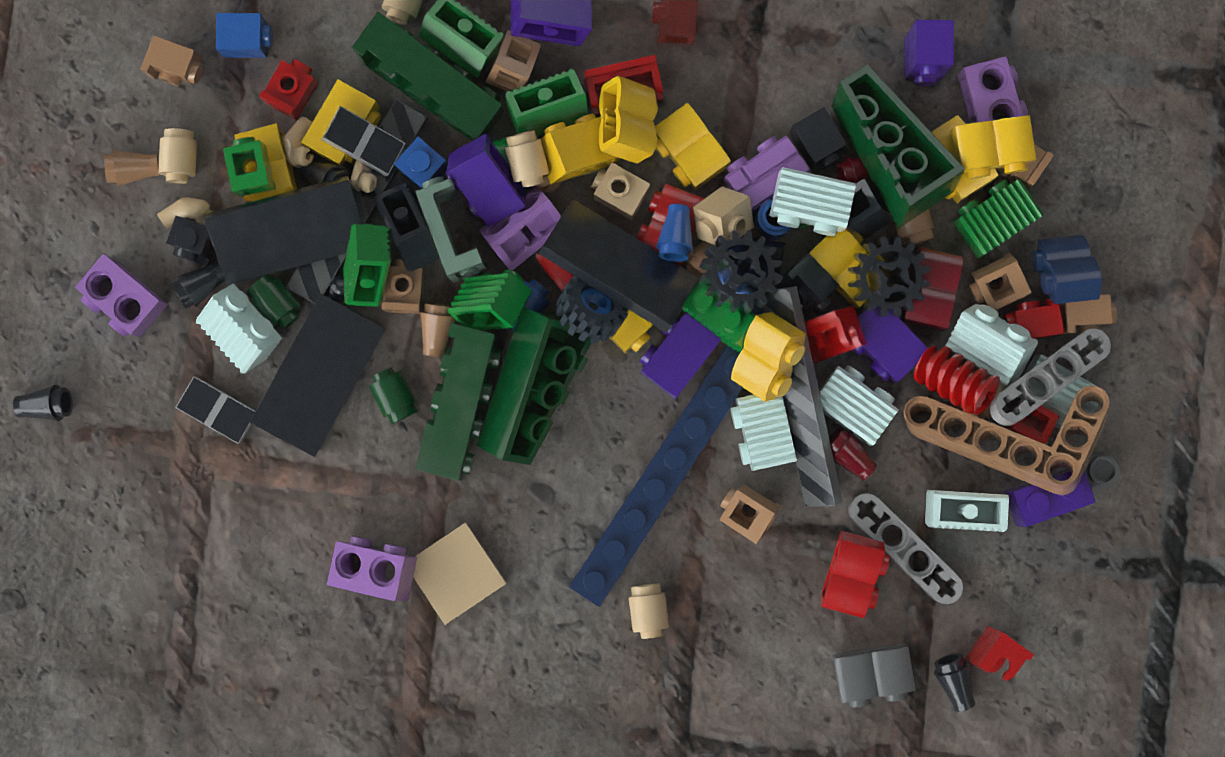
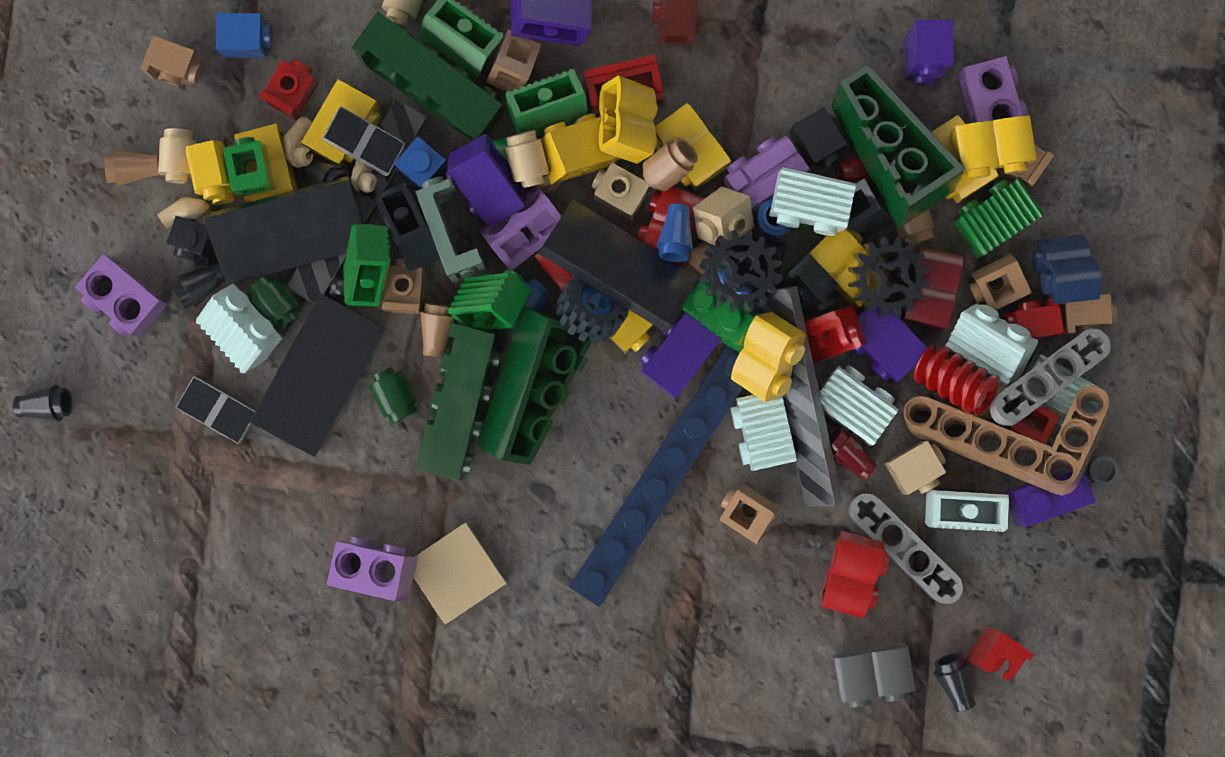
tan brick [628,583,669,639] -> none
none -> yellow brick [185,140,237,205]
none -> medium nougat brick [643,138,698,191]
none -> tan brick [884,441,946,495]

